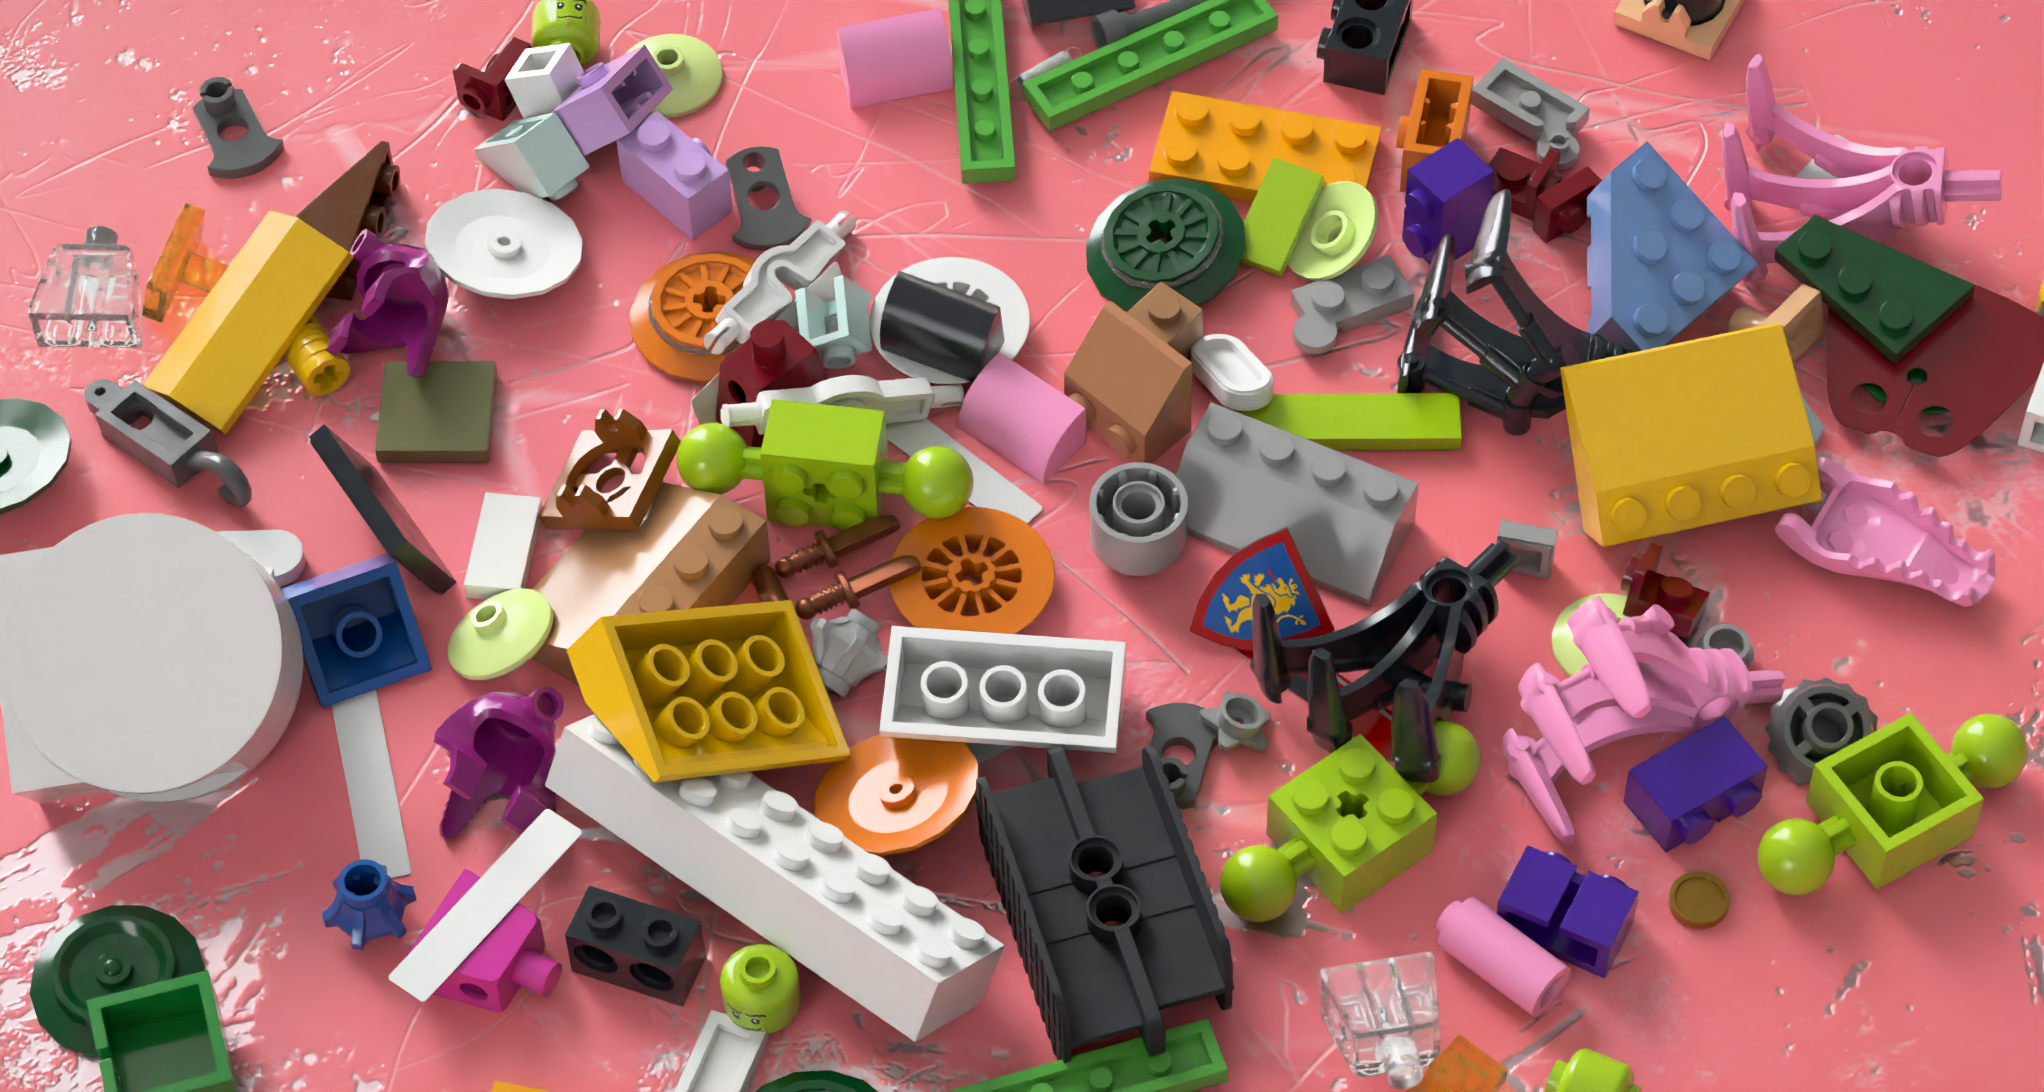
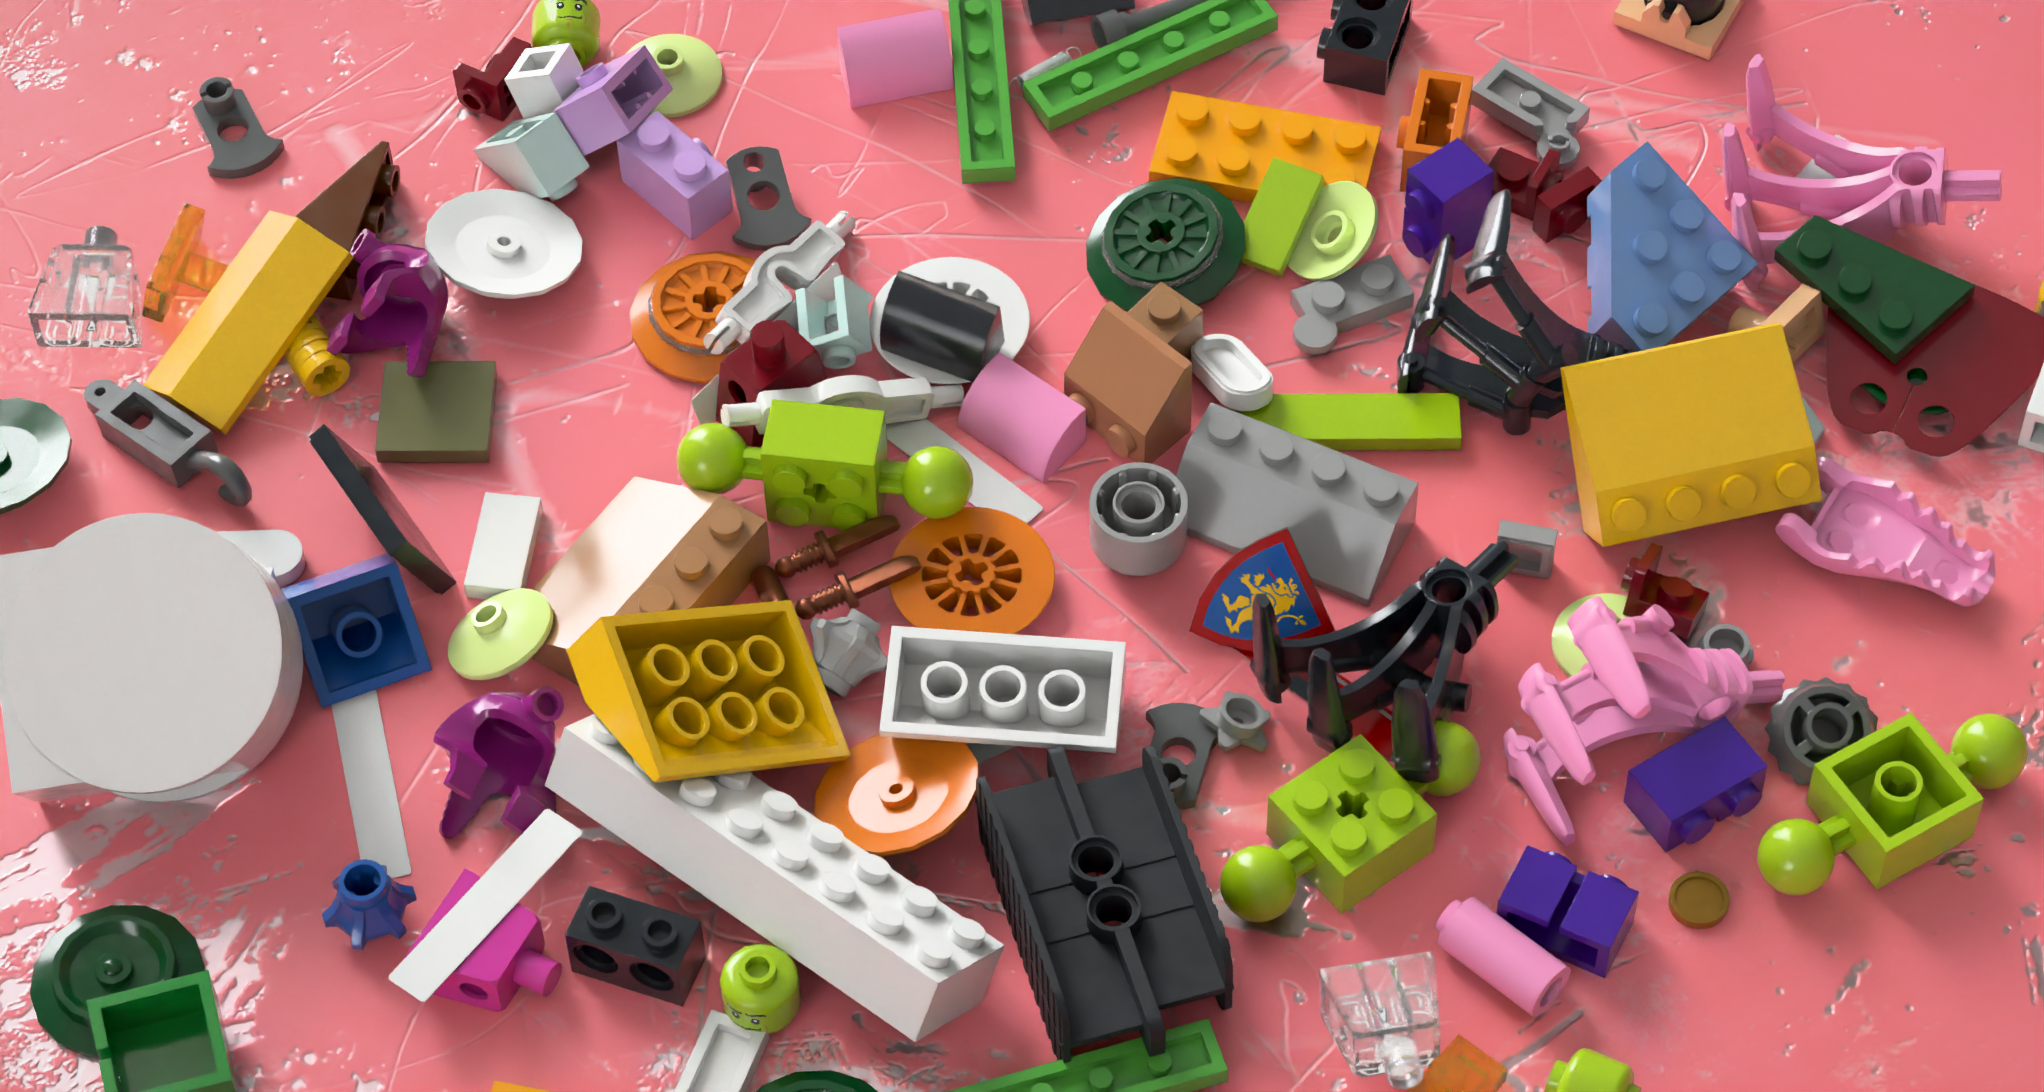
dark orange piece [538,409,681,530] -> none

